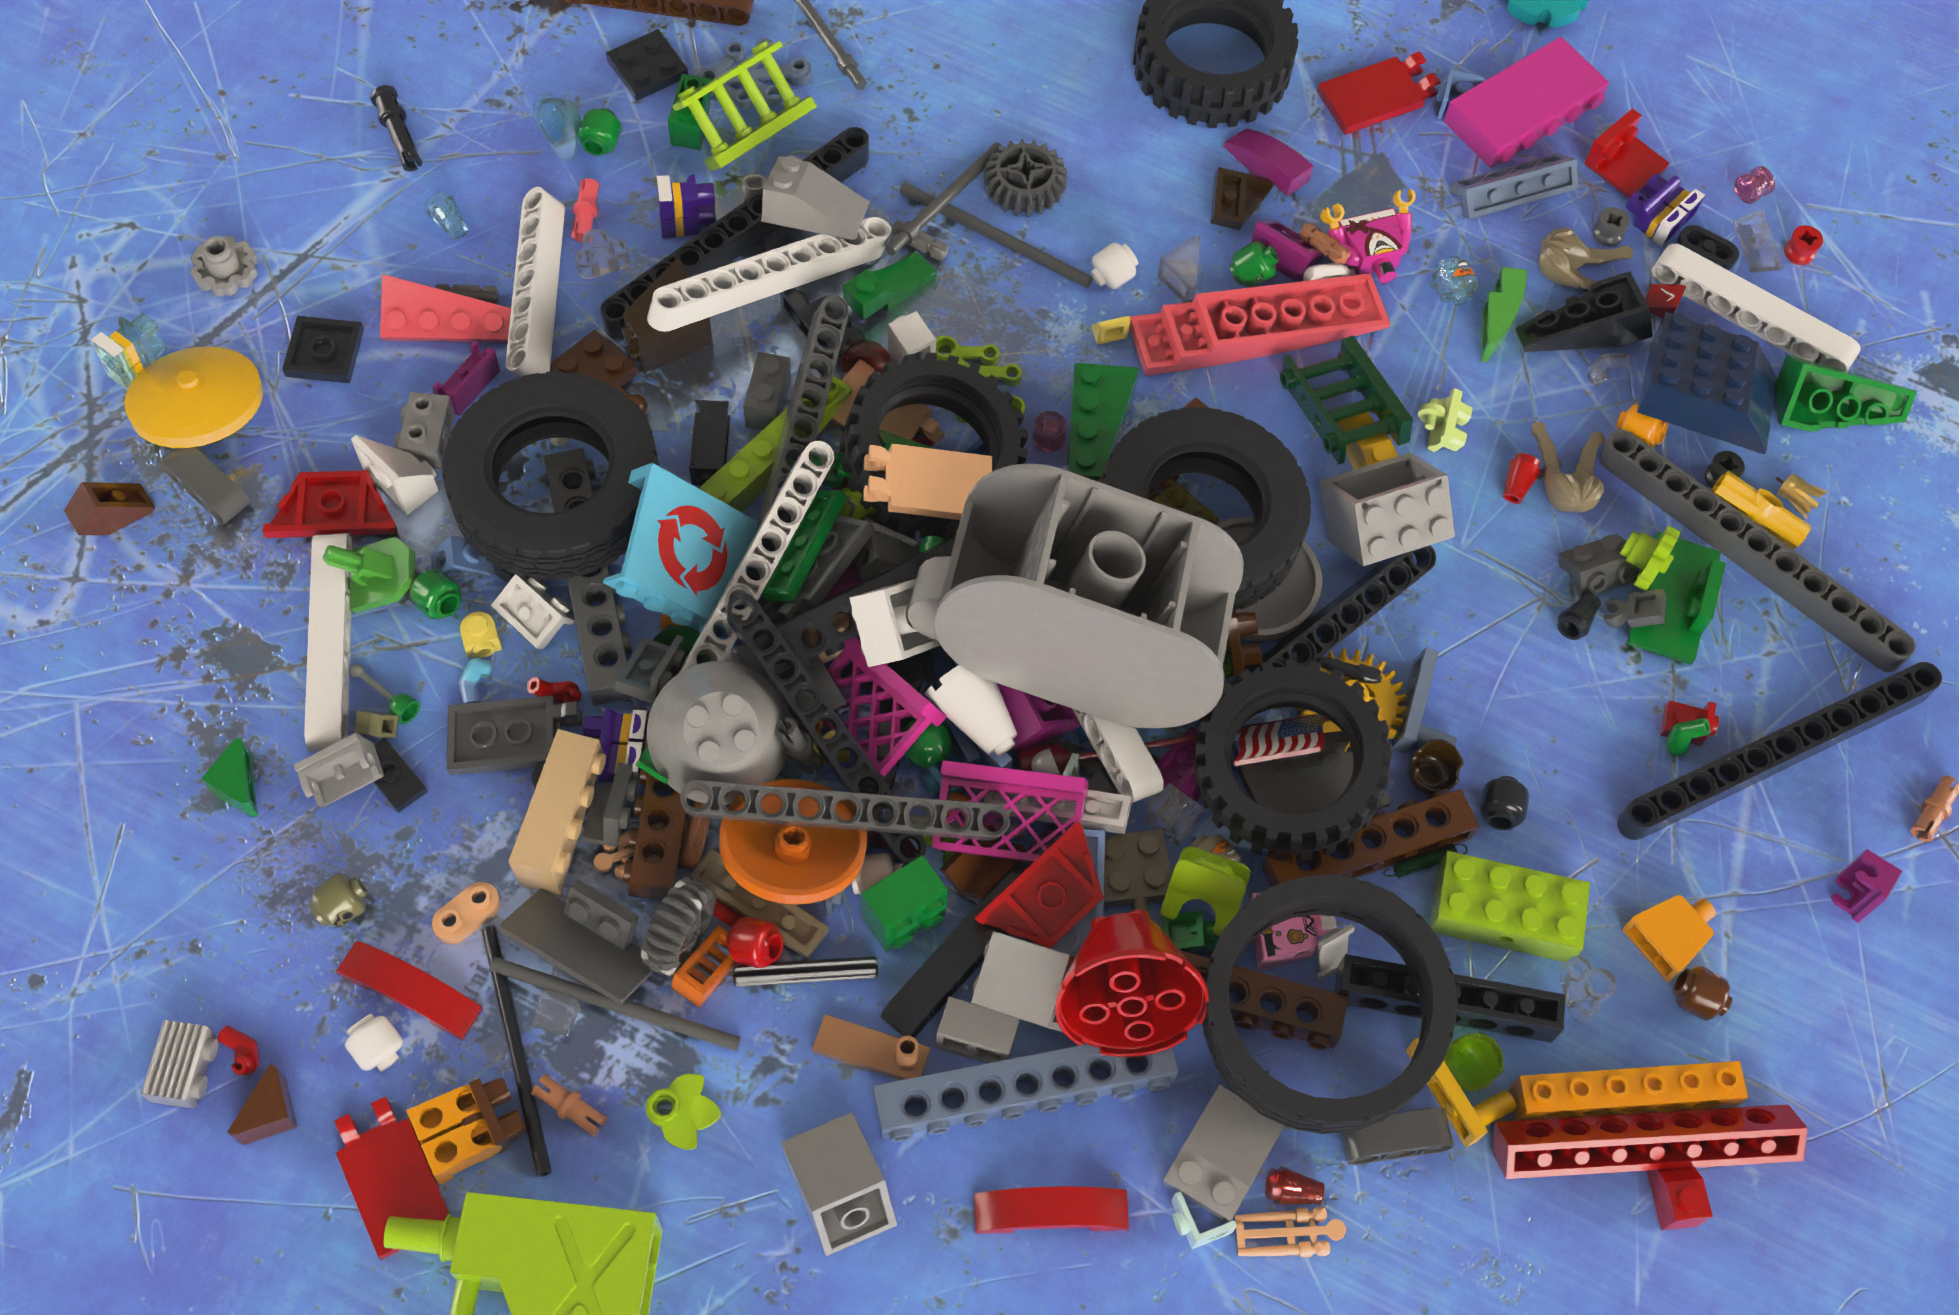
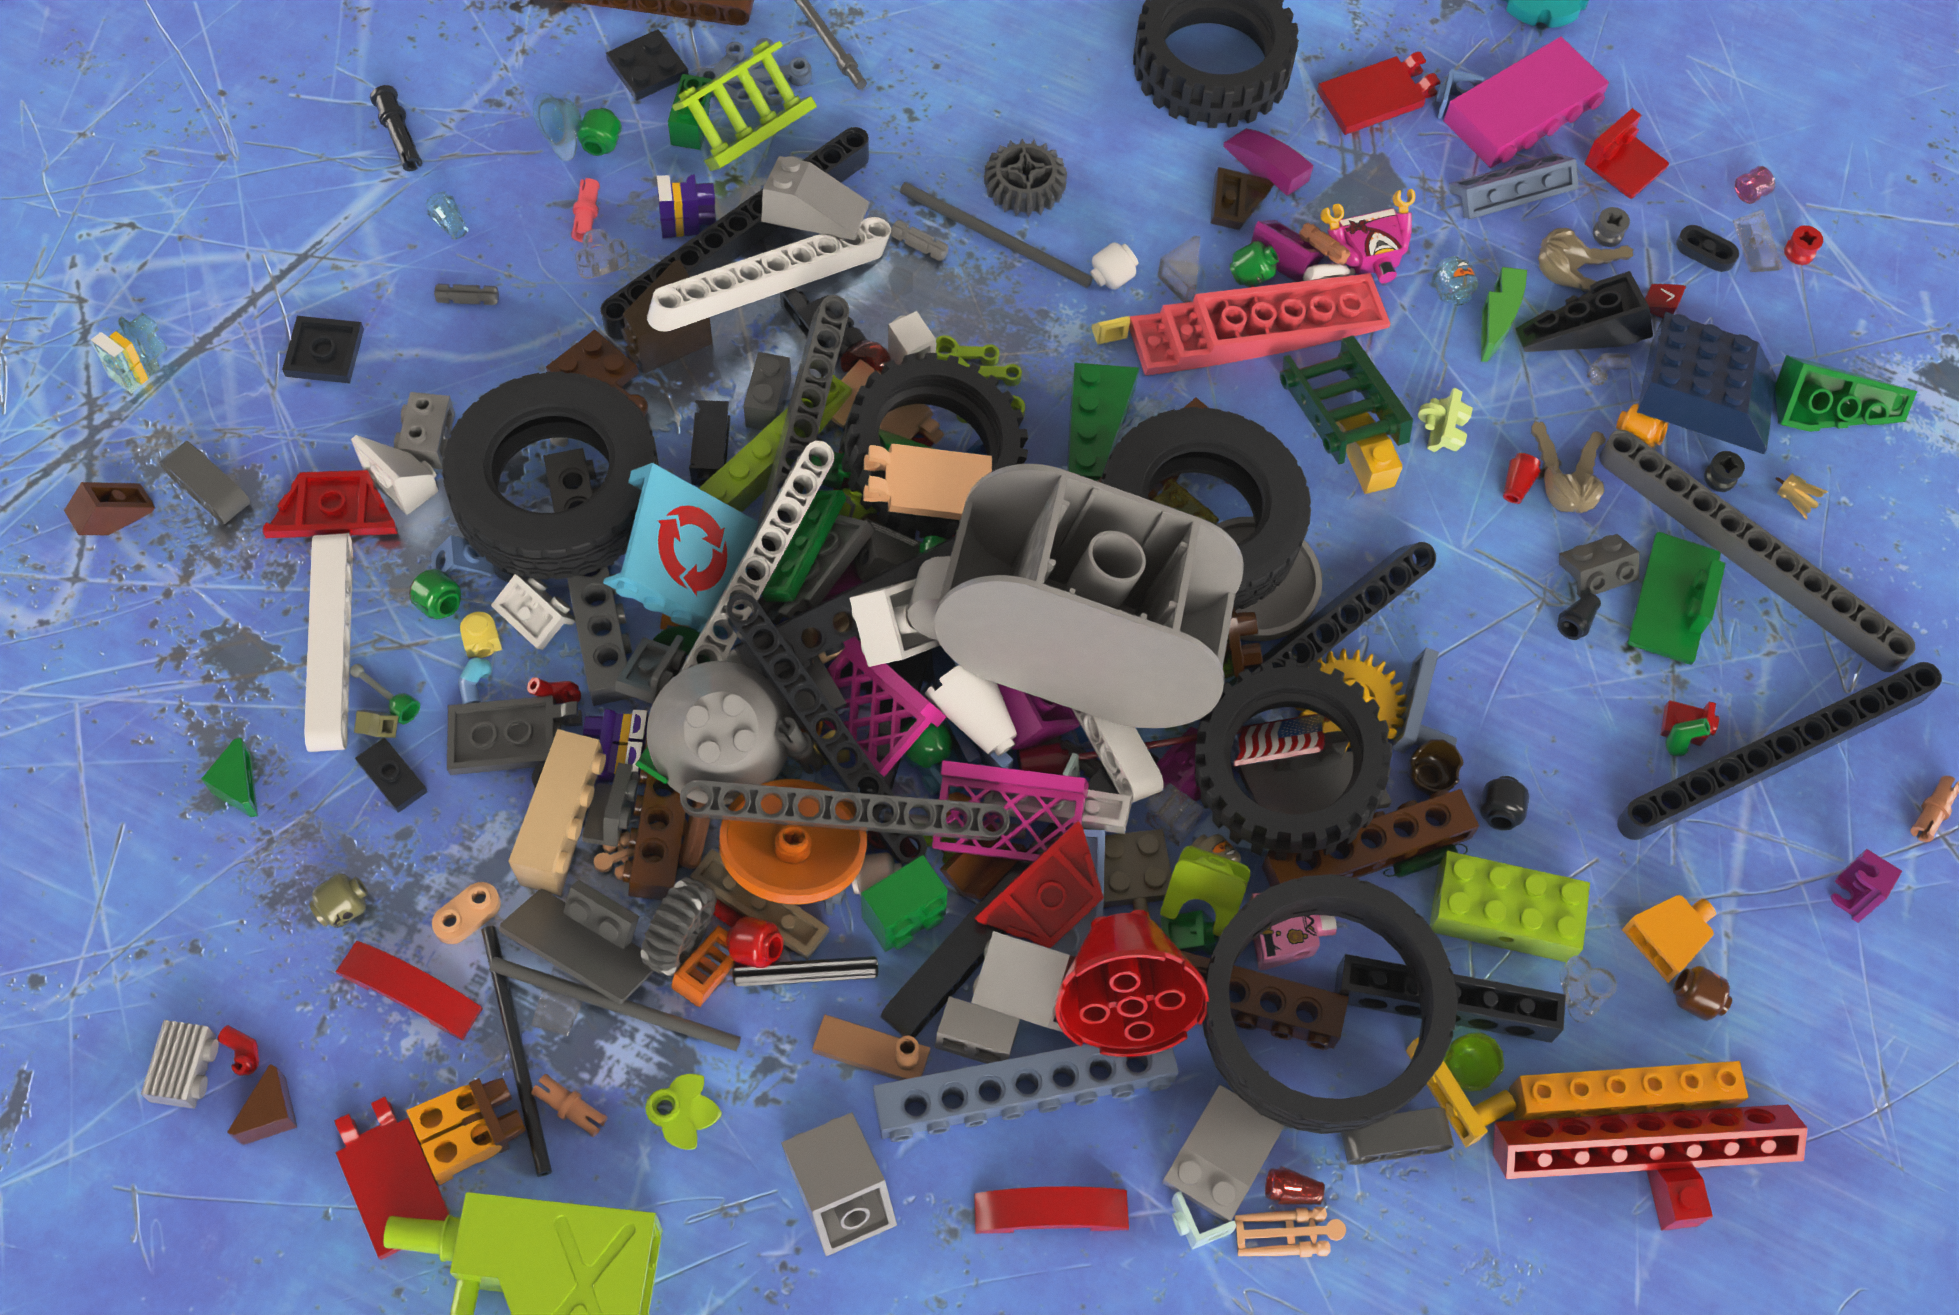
yellow dish [125,346,263,448] -> none
light grey plant [190,236,258,297] -> none
light grey hinge [294,733,384,808] -> none
bright green piece [323,537,415,613] -> none
white head [345,1014,403,1072] -> none
coral wing [380,274,511,343] -> none
magenta hinge [432,341,500,416] -> none
white beam [506,186,565,378] -> none
light grey hinge [742,174,767,199] -> none
green slope [843,251,936,320] -> none
dark grey bar [885,142,1002,255] -> none
light grey hinge [1031,748,1060,775] -> none
clear pink wheel [1033,411,1067,452] -> none
white piece [1316,924,1355,981] -> none
black piece [1317,657,1382,684] -> none
light grey container [1320,452,1455,566] -> none
dark grey plate [1604,588,1667,628] -> none
lime plant [1619,525,1681,591] -> none
dark purple hips [1626,173,1706,247] -> none
white beam [1651,244,1860,371] -> none
yellow piece [1711,471,1811,550] -> none

